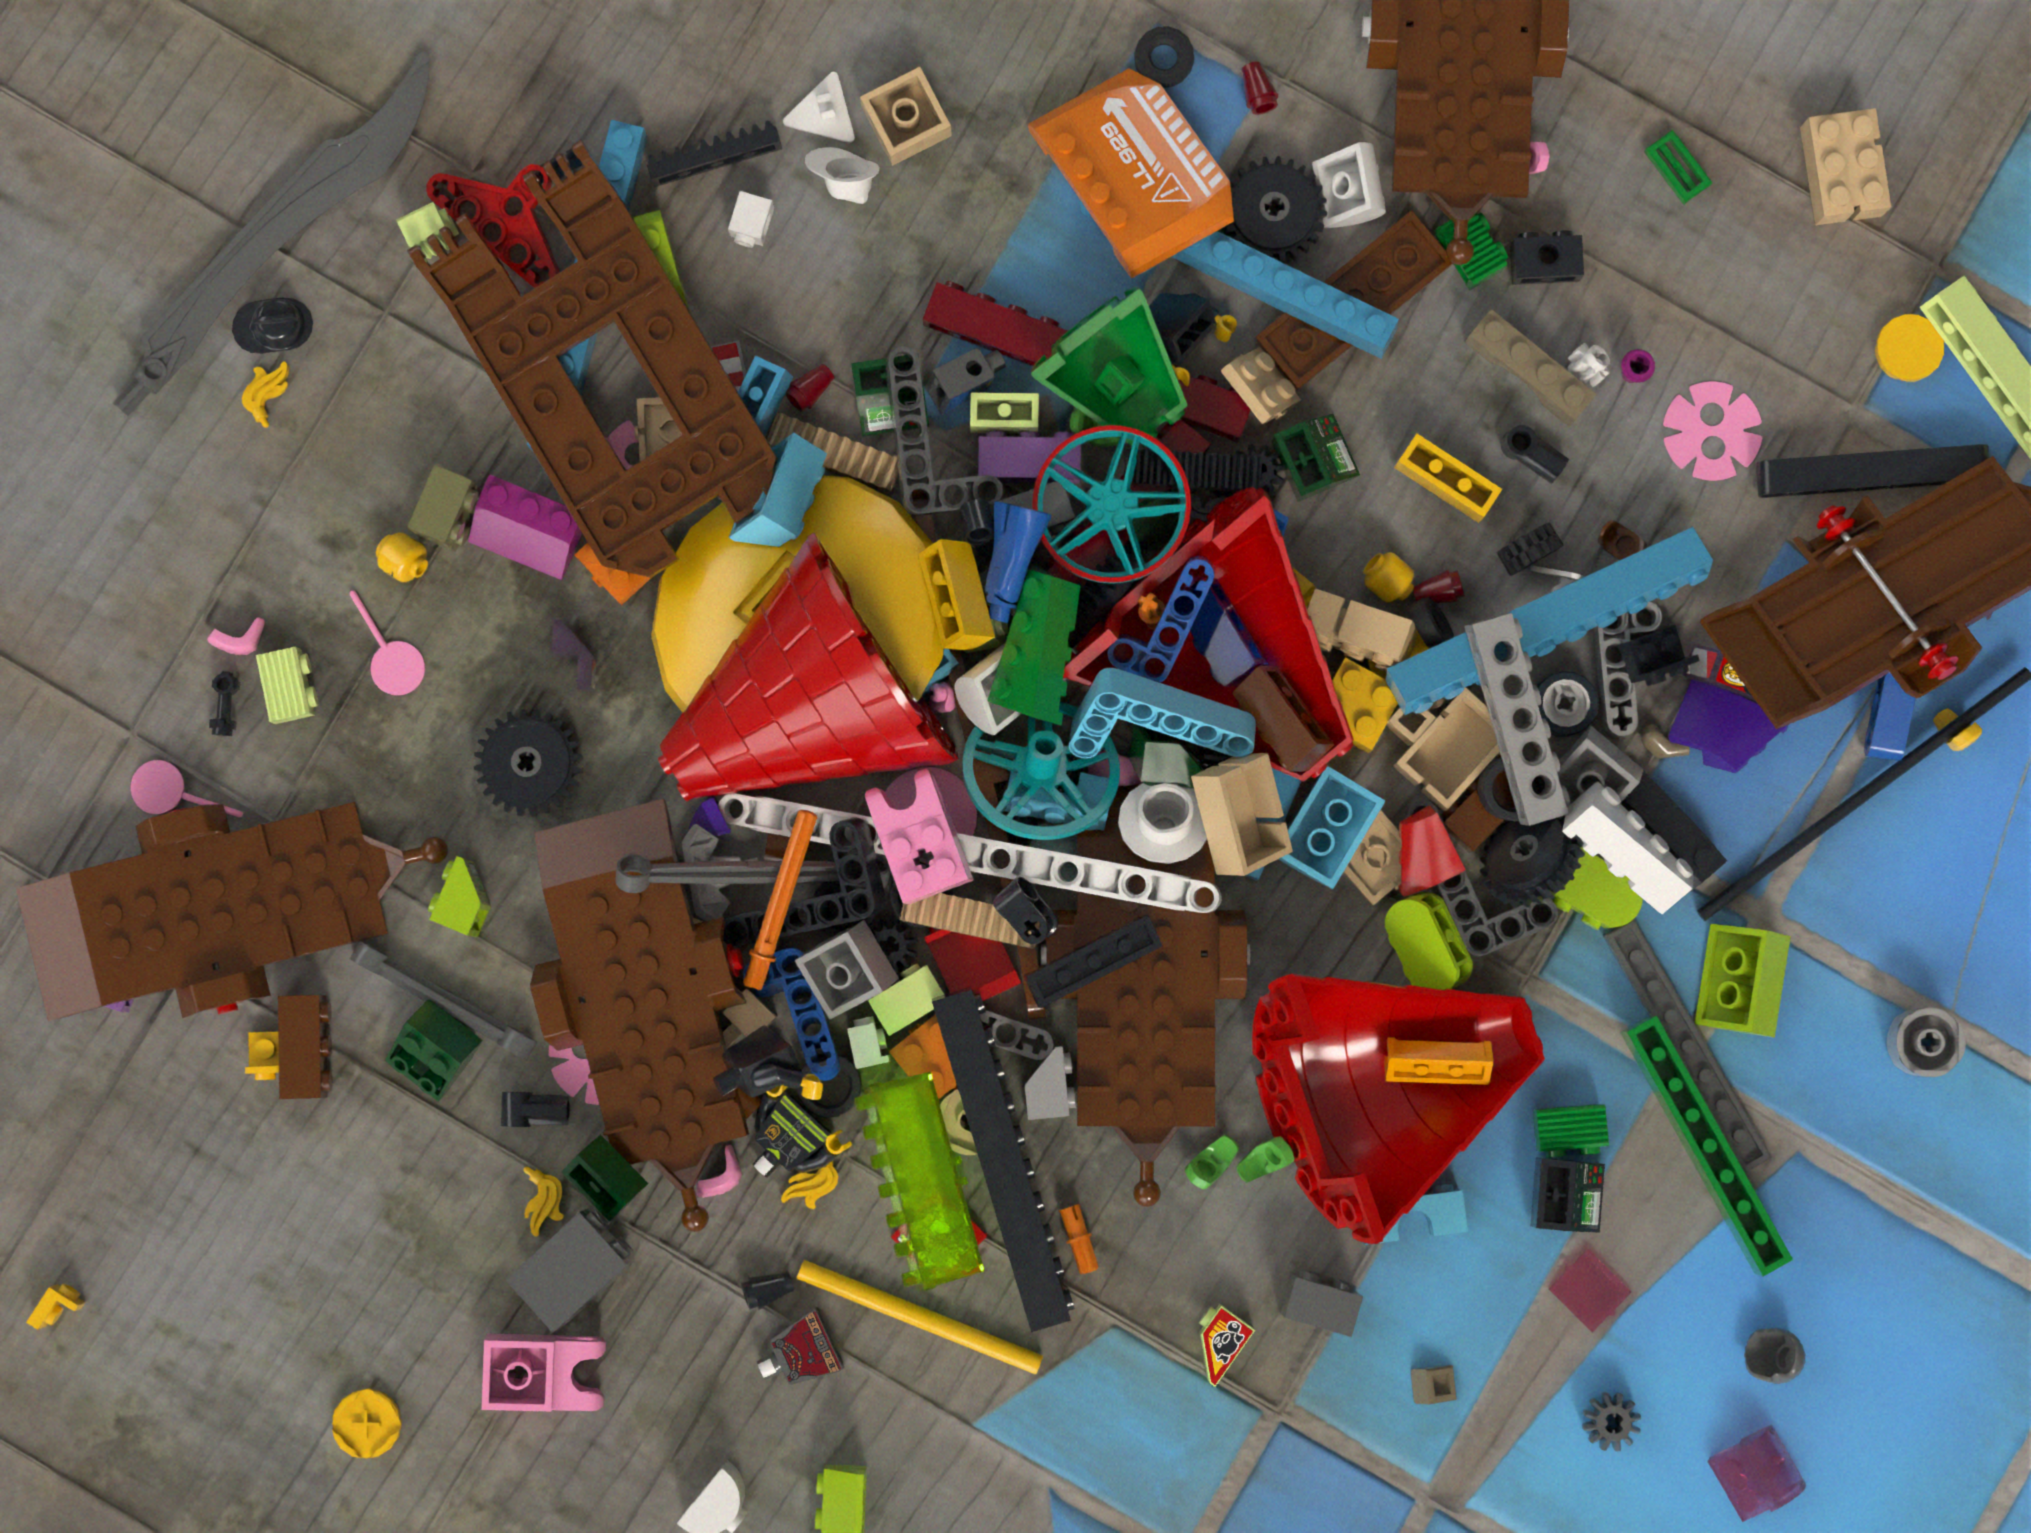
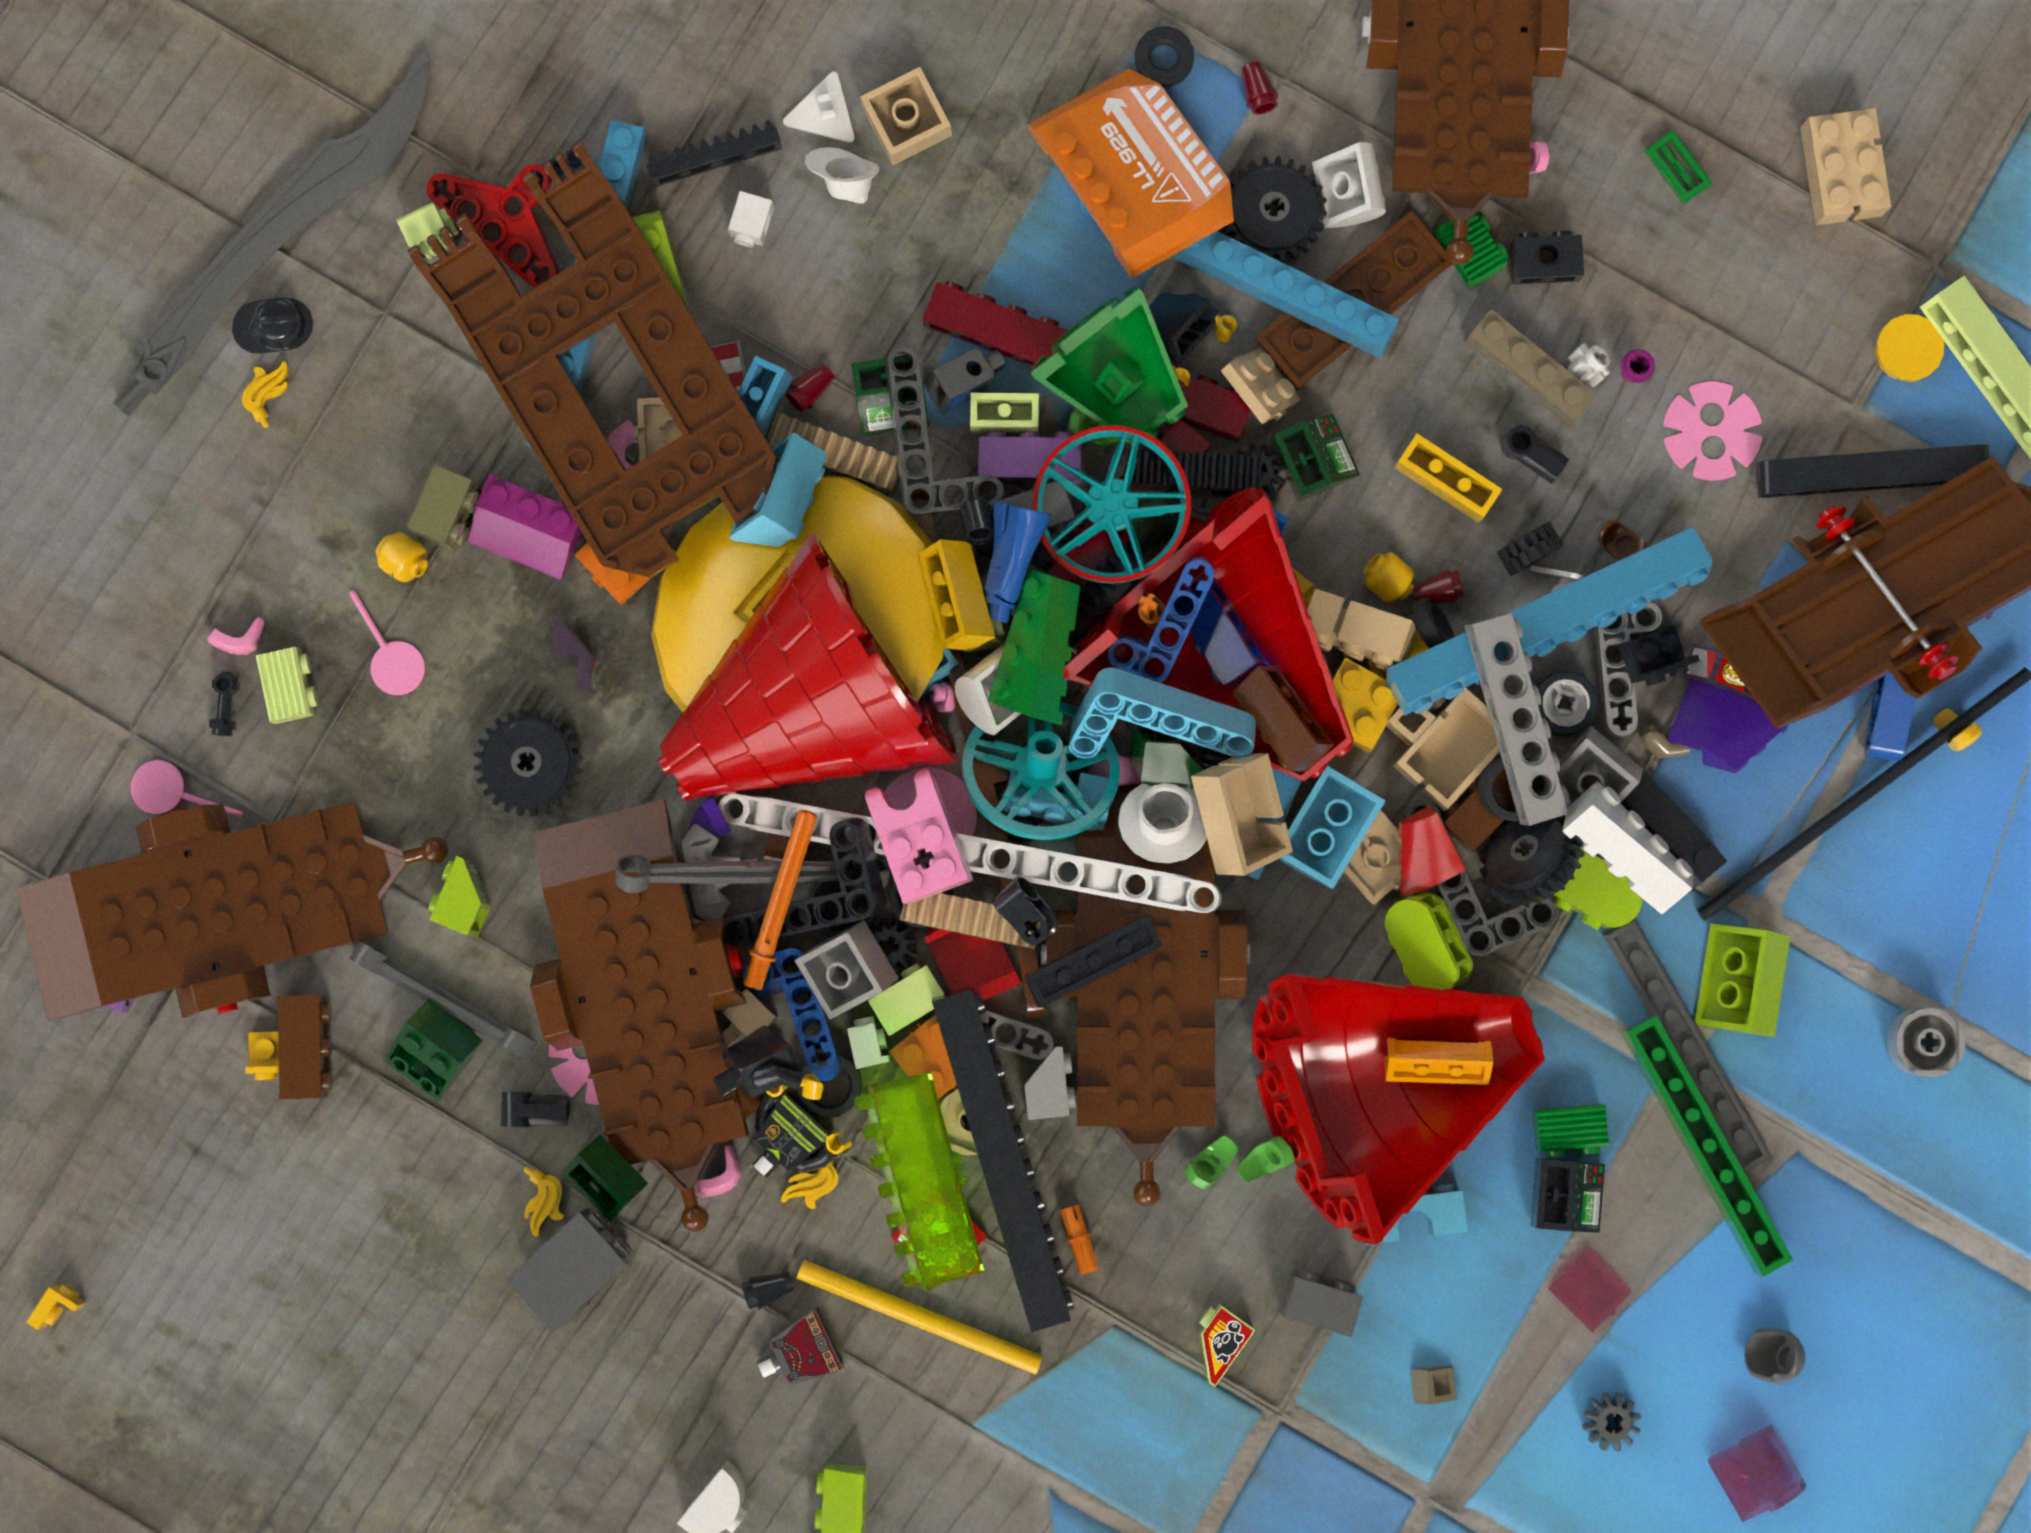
yellow tile [332,1388,402,1459] -> none
bright pink brick [482,1333,606,1412] -> none

